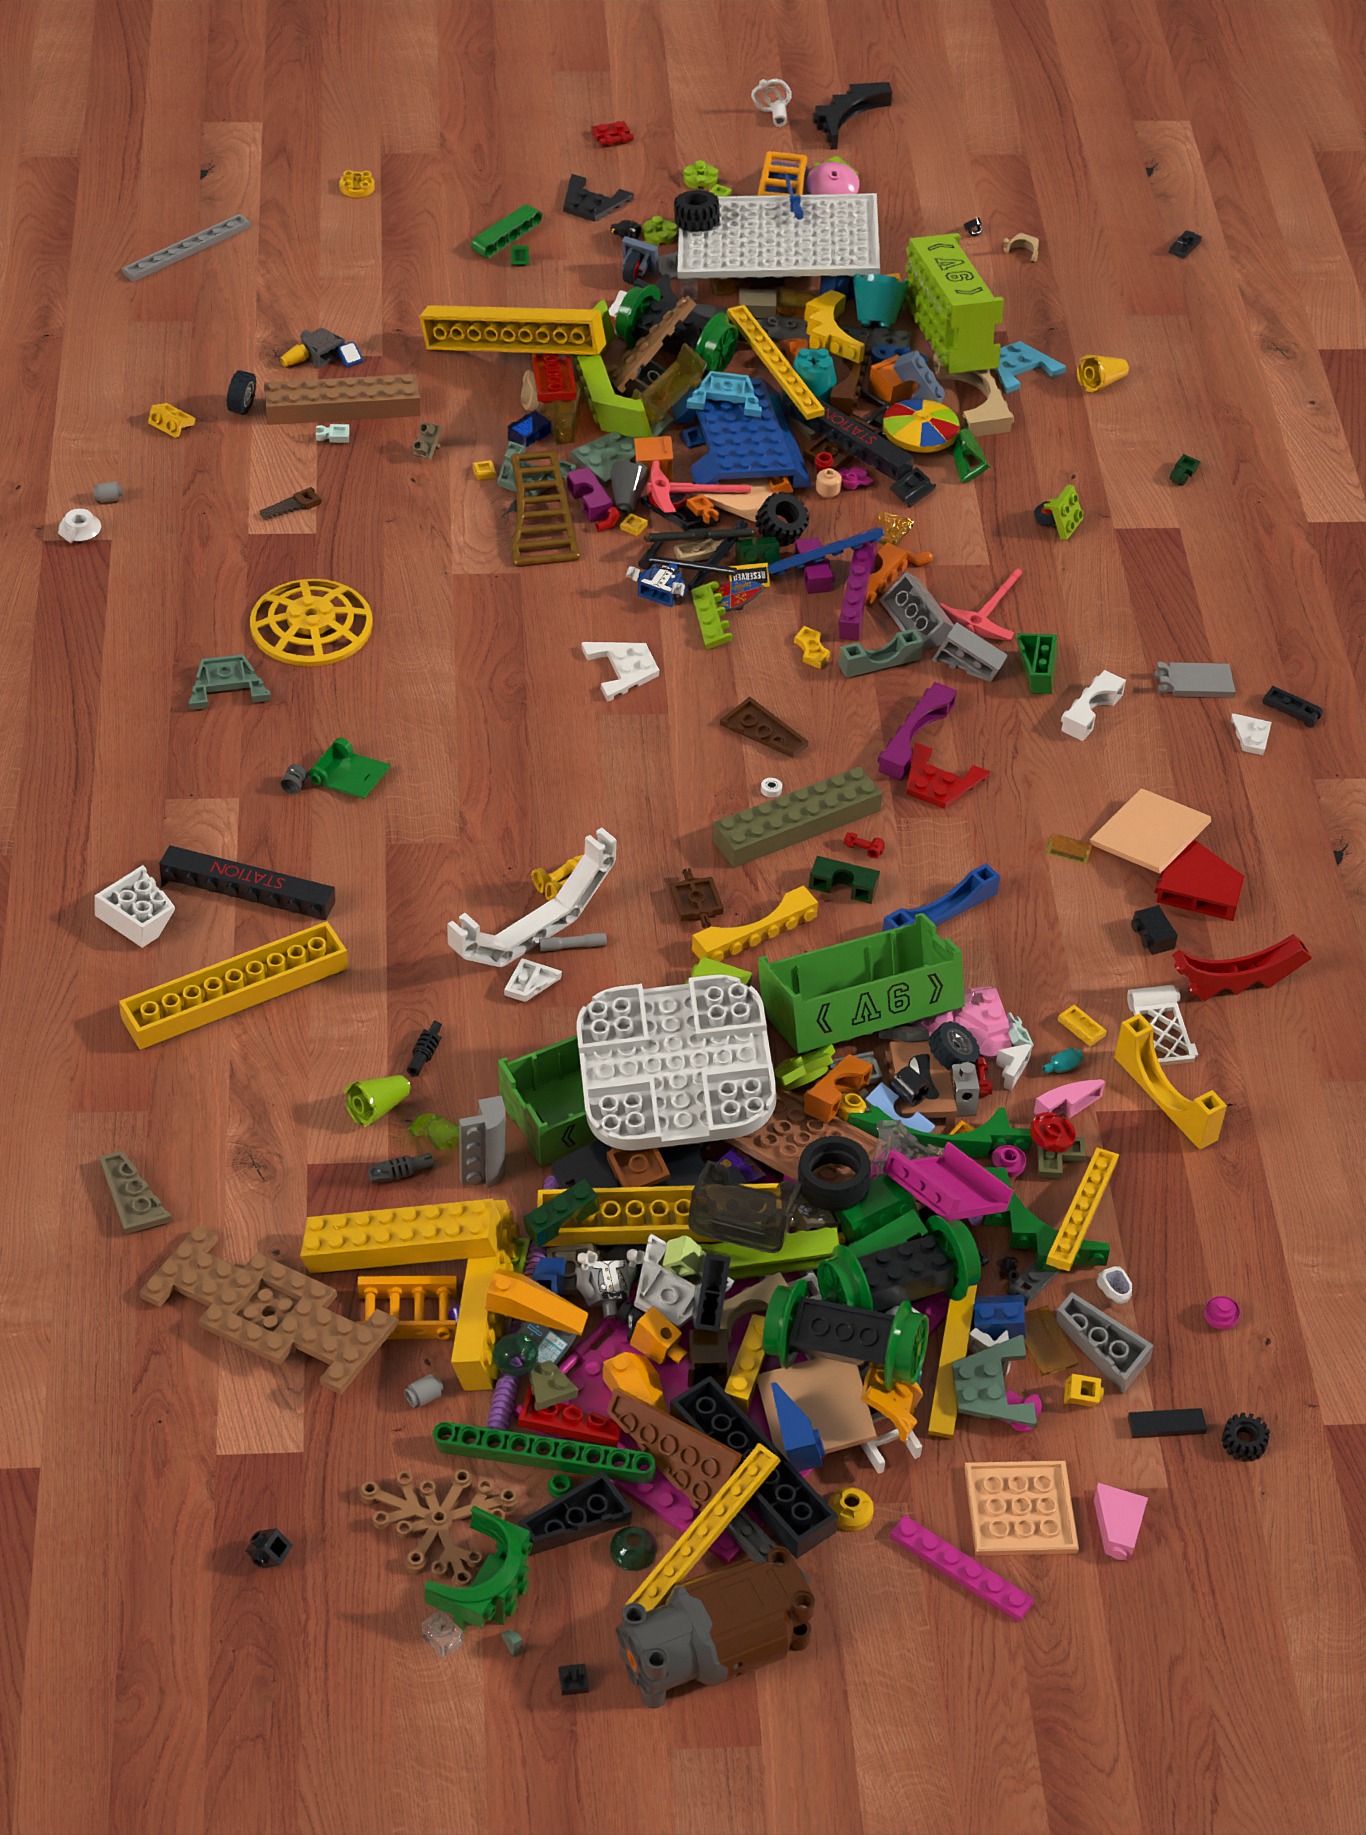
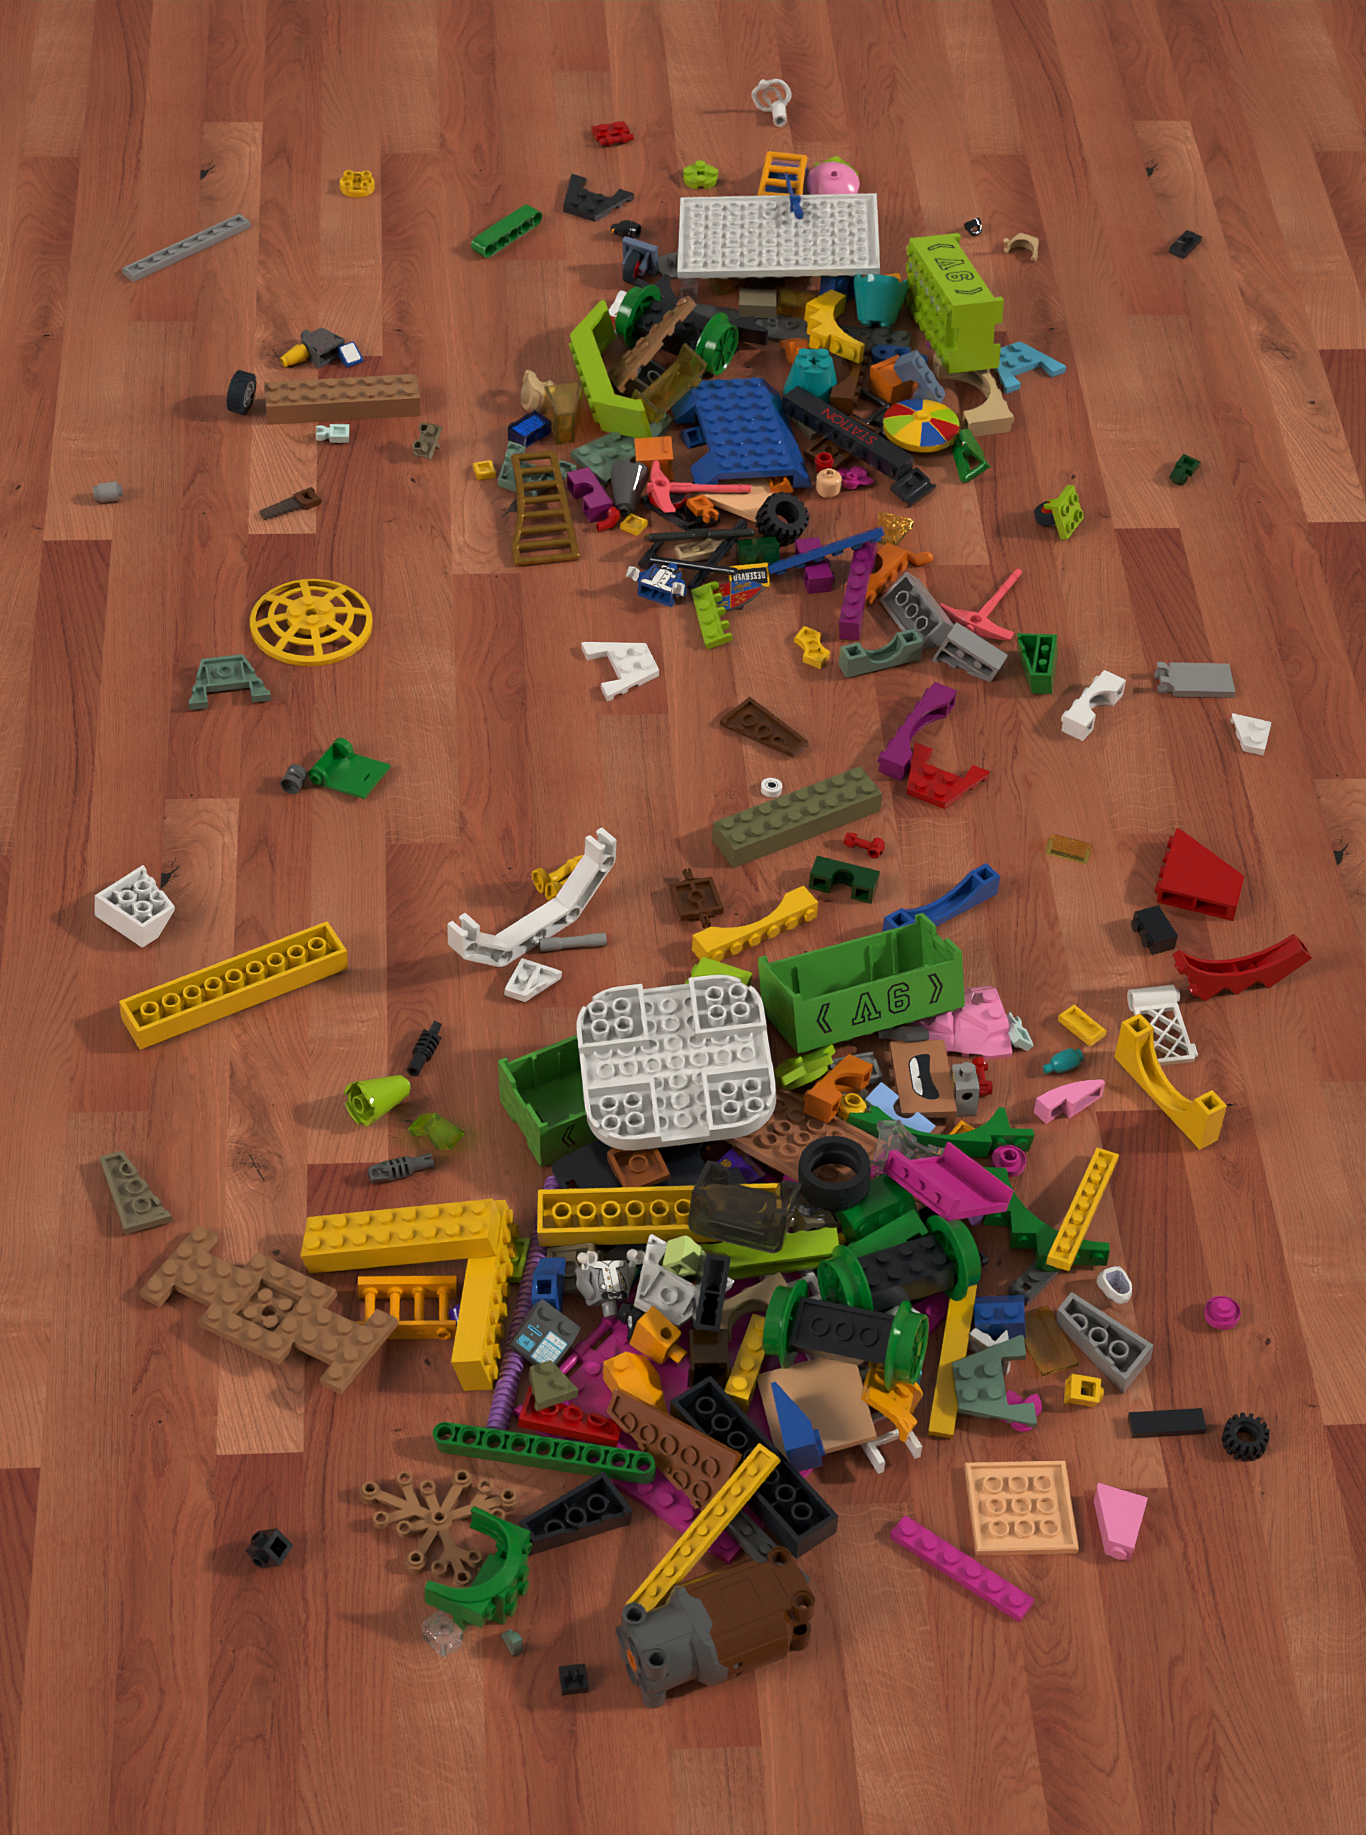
white piece [58,509,101,544] -> none
yellow bracket [148,403,196,438] -> none
black brick [159,845,335,920] -> none
light grey brick [404,1374,443,1408] -> none
yellow brick [419,305,606,355] -> none
light grey brick [459,1096,506,1188] -> none
light orange wedge [485,1268,588,1336] -> none
clear green piece [493,1333,539,1377] -> none
green tile [510,245,529,265] -> none
dark green arch [523,1179,600,1248] -> none
red plate [531,353,576,404] -> none
green plate [547,1474,573,1499] -> none
clear green piece [610,1526,657,1571] -> none
lime plate [642,216,677,246] -> none
black tyre [674,190,720,232] -> none
medium azure wing [687,371,762,417] -> none
lime plate [709,184,732,197] -> none
yellow plate [727,305,825,420] -> none
black arch [812,82,892,150] -> none
yellow piece [828,1487,874,1532] -> none
black piece [890,1066,931,1107] -> none
black wheel [929,1021,980,1071] -> none
white slope [996,1044,1032,1091] -> none
black arm [1000,1256,1019,1282] -> none
red tile [1029,1112,1076,1152] -> none
olive plate [1037,1137,1085,1179] -> none
yellow cone [1077,354,1129,392] -> none
light nougat tile [1090,788,1211,874] -> none
black plate [1262,686,1323,728] -> none

